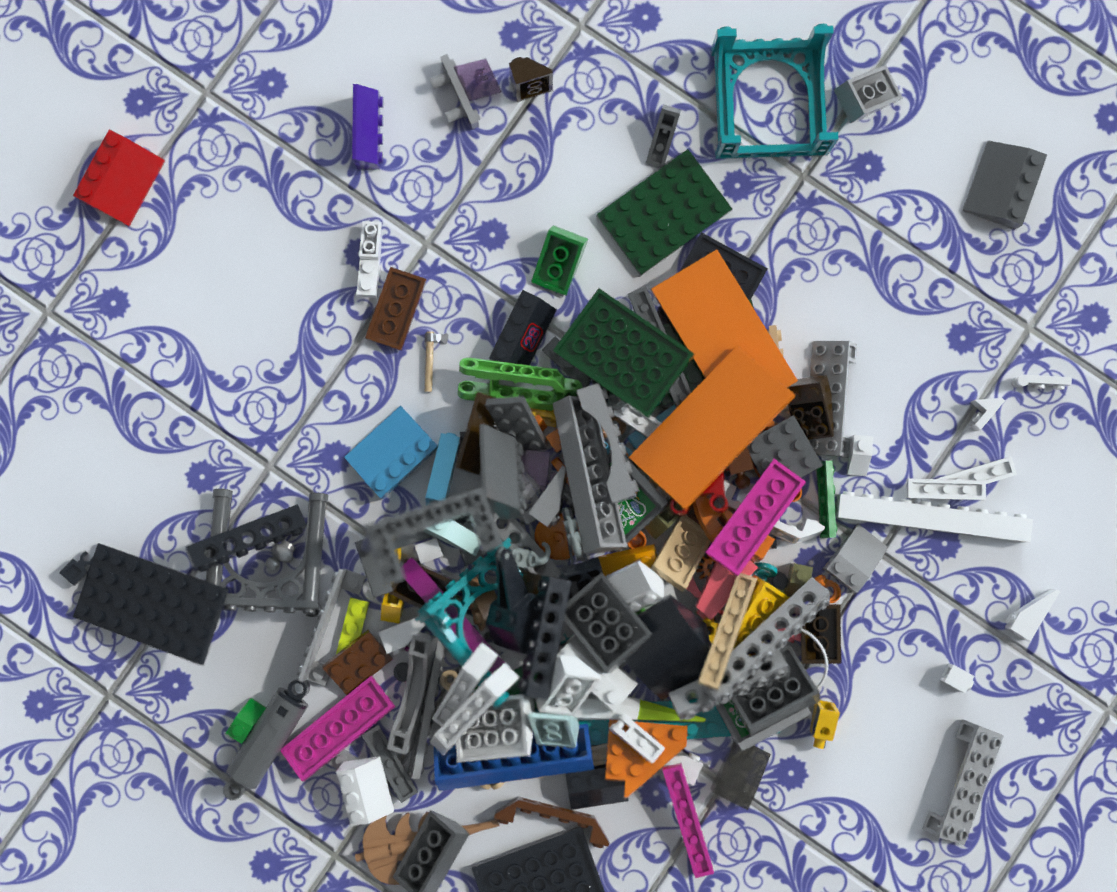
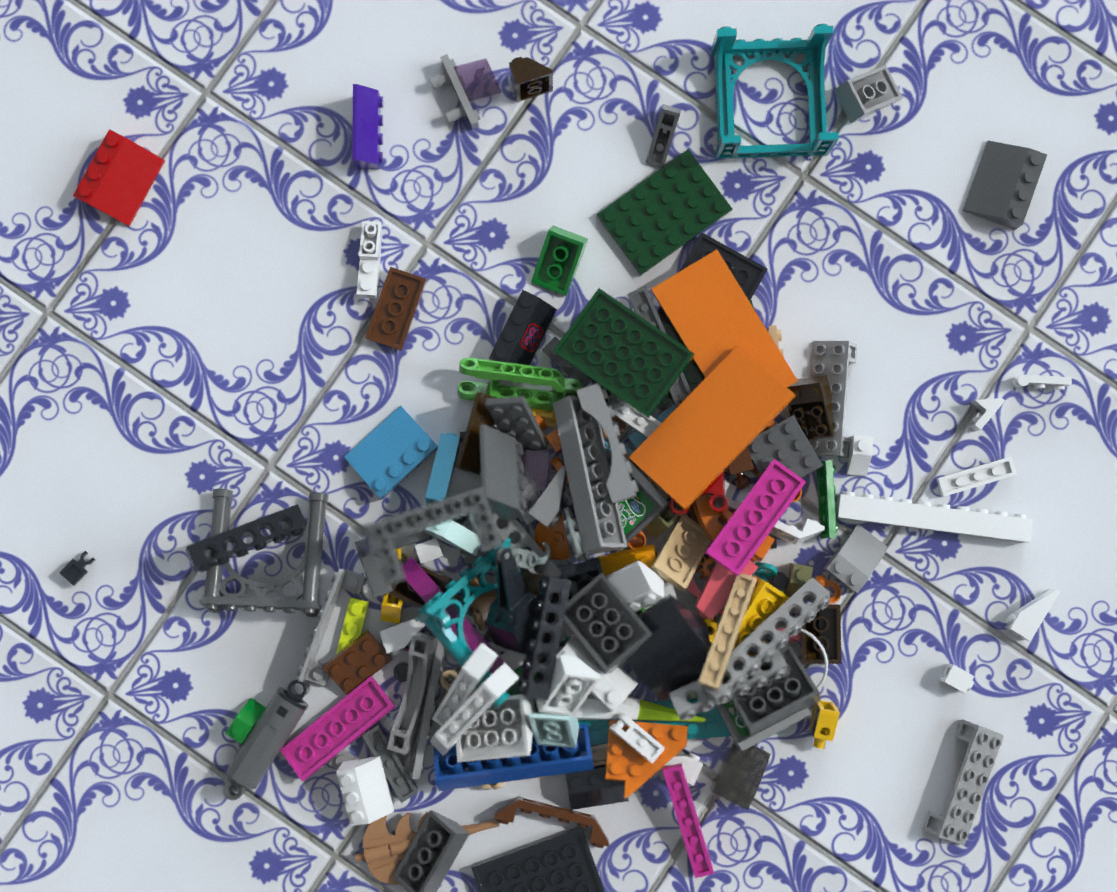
black plate [73,543,229,665] -> none
light grey animal [266,540,295,570] -> none
tan piece [425,332,449,392] -> none
white plate [907,479,986,500] -> none

